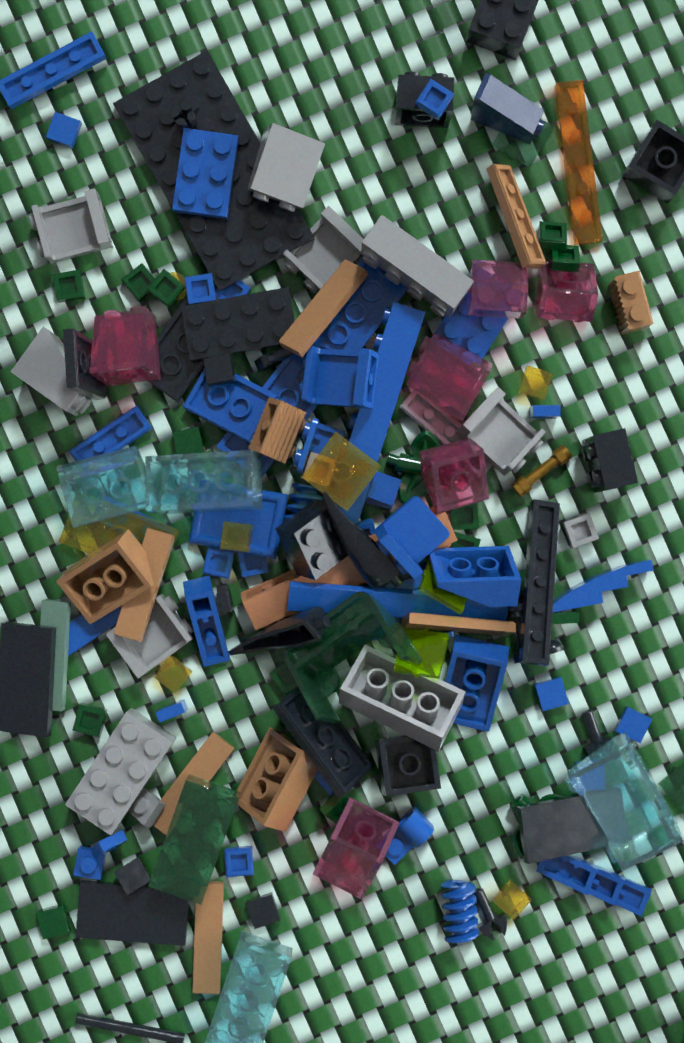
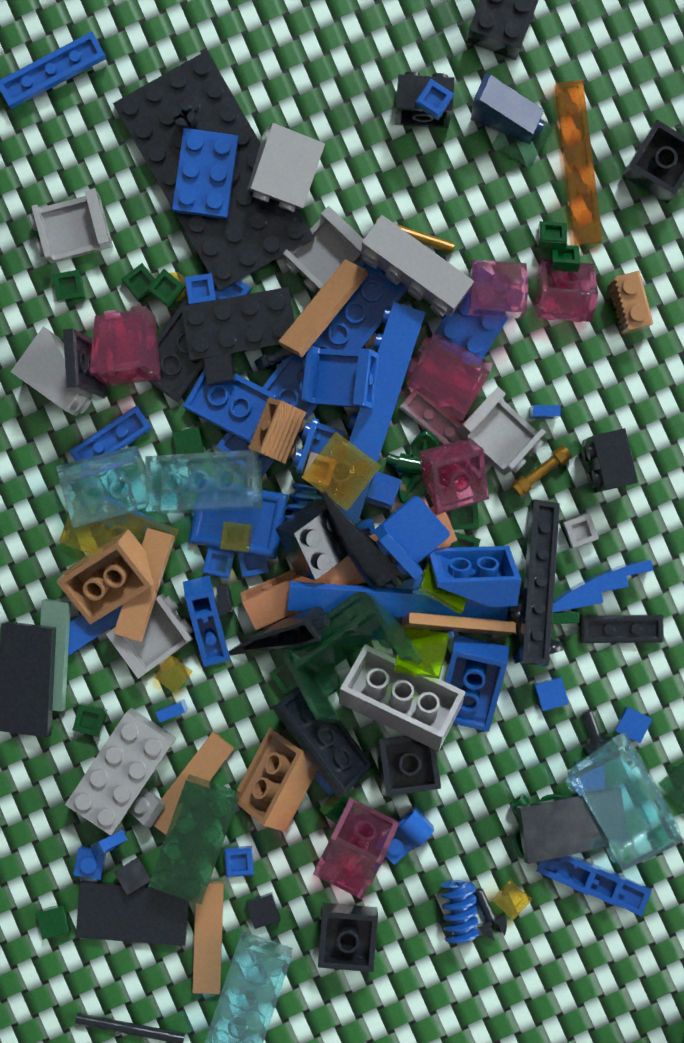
blue tile [46,112,82,149] -> none
medium nougat tile [486,164,546,268] -> none
clear yellow tile [518,365,553,401] -> none
none -> black brick [318,903,378,972]
none -> pearl gold bar [376,218,455,254]
none -> black tile [580,614,664,643]

